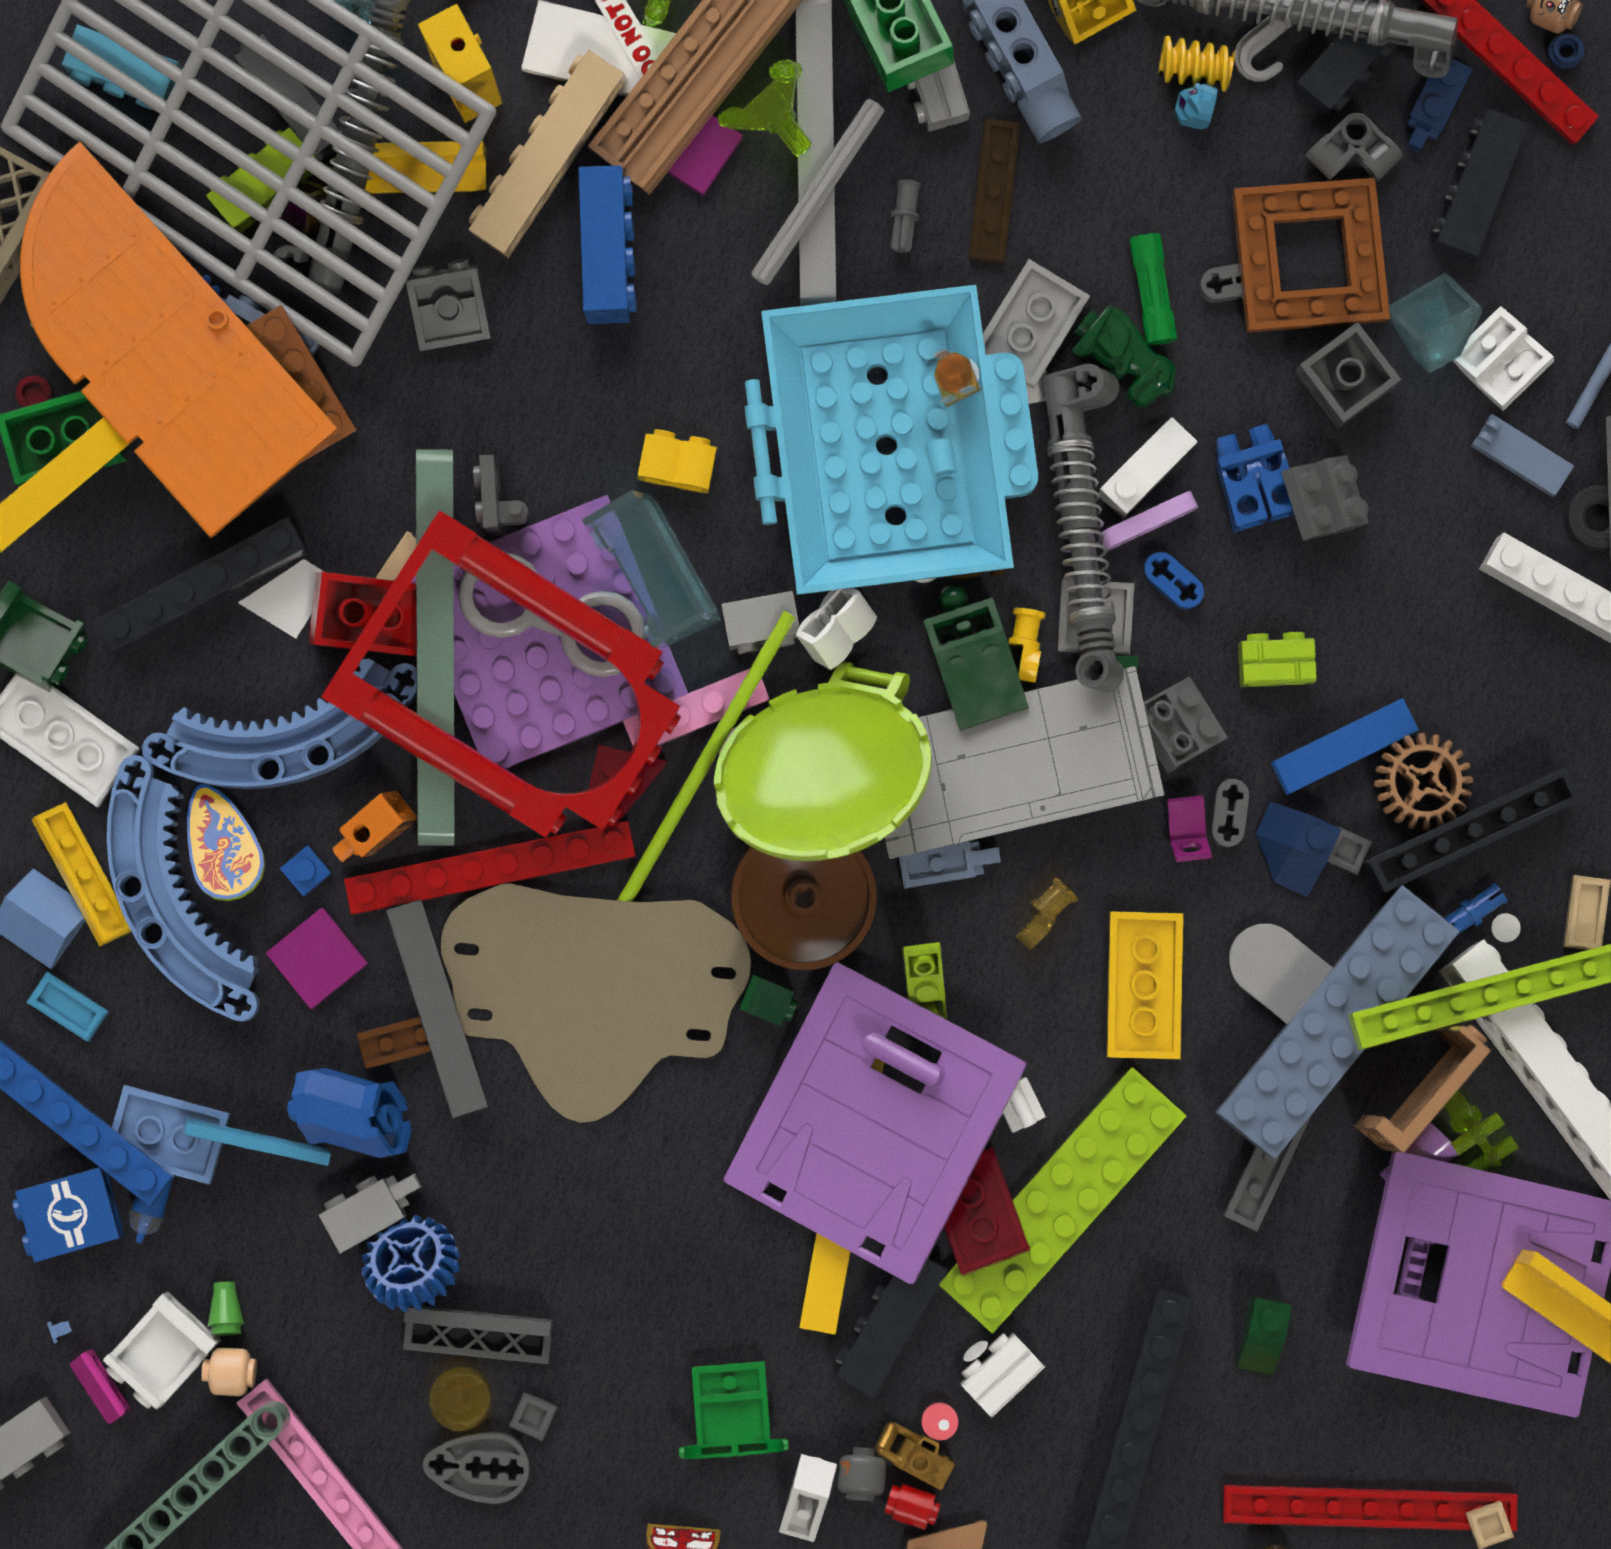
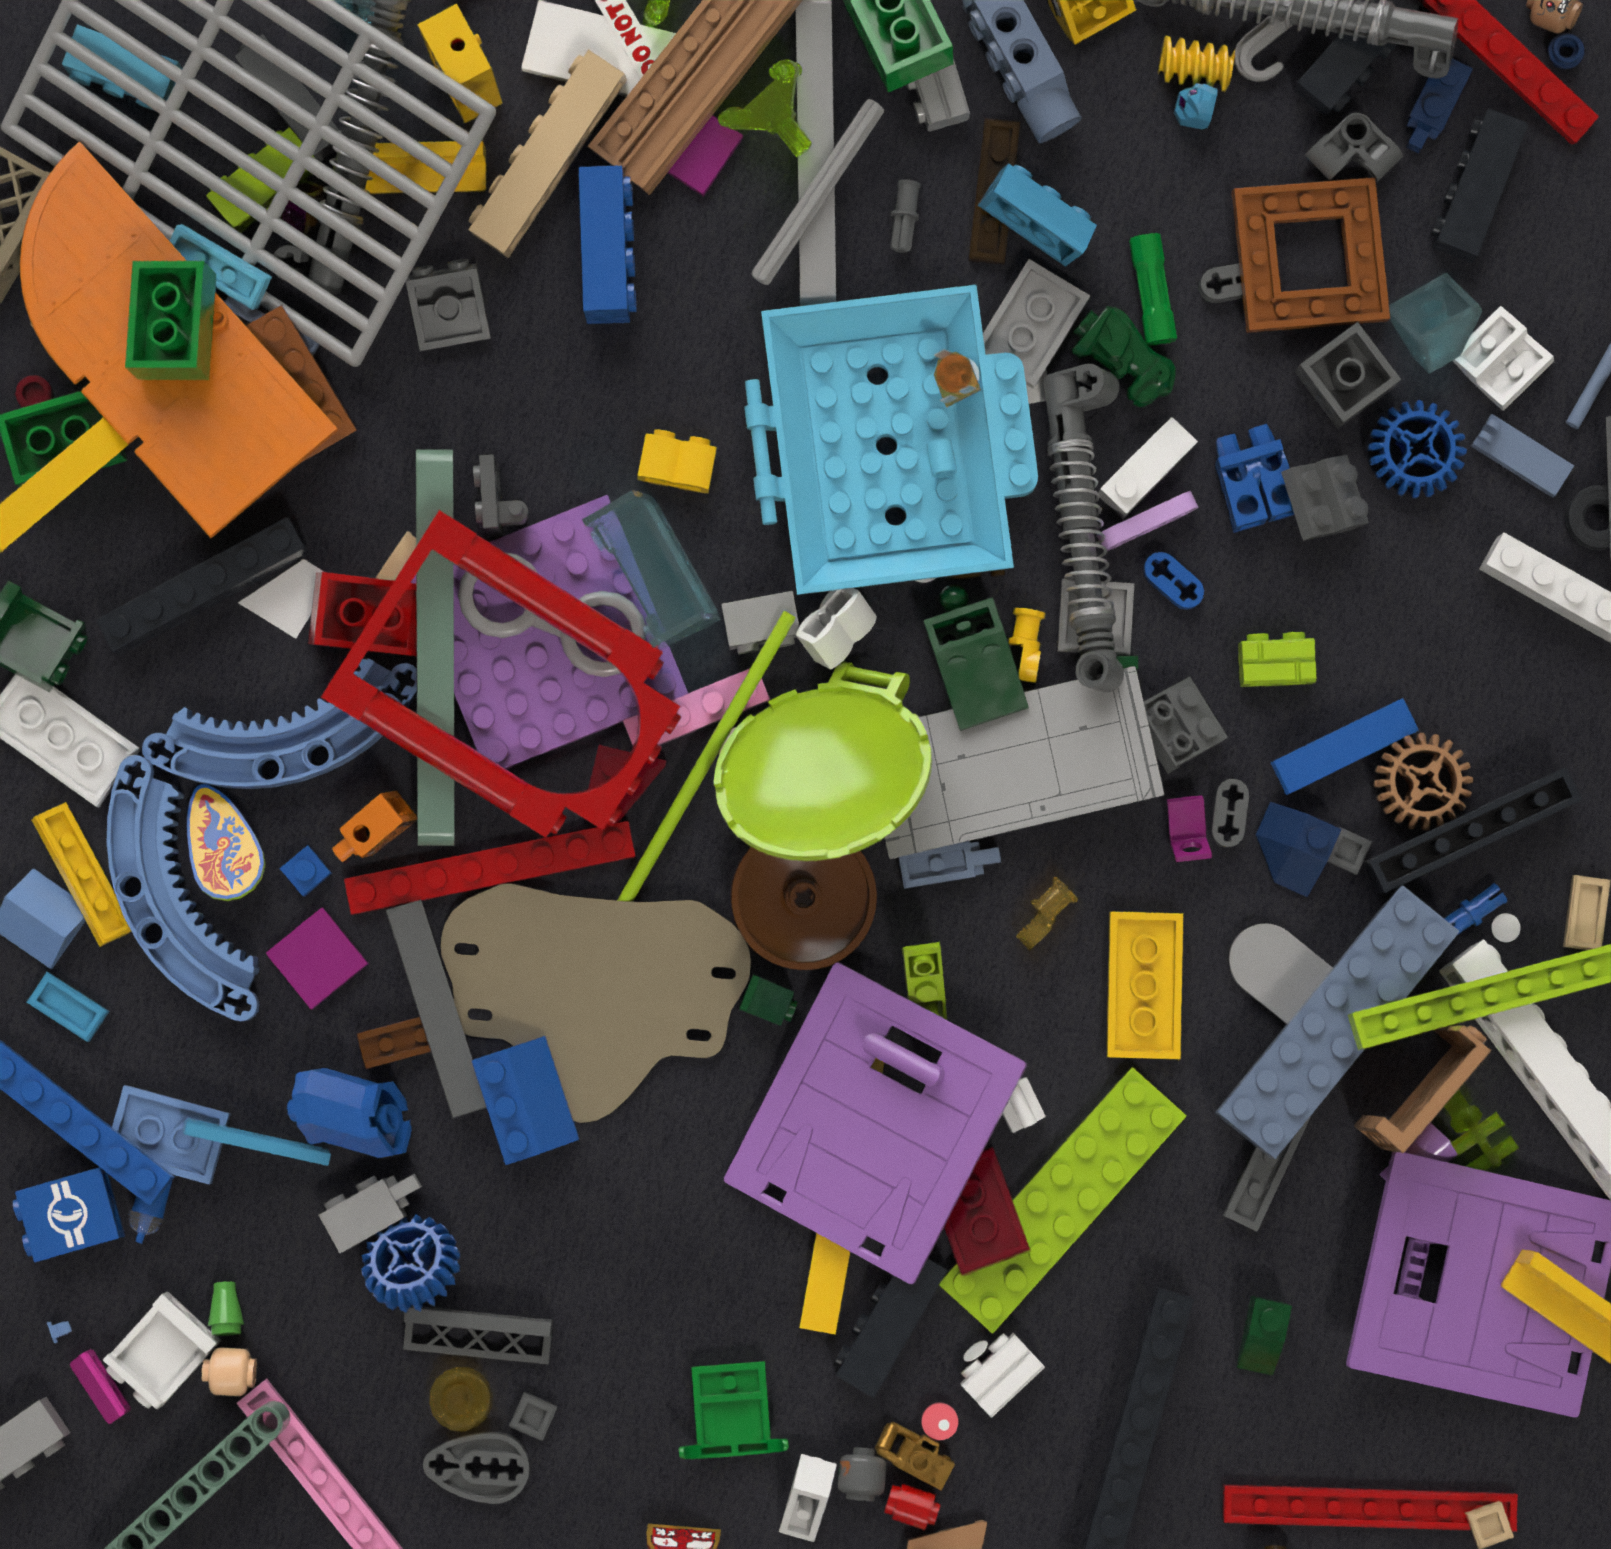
none -> green brick [125,261,216,380]
none -> medium azure tile [170,224,272,310]
none -> blue slope [471,1036,579,1165]
none -> dark azure slope [978,163,1097,266]
none -> blue gear [1368,400,1467,498]

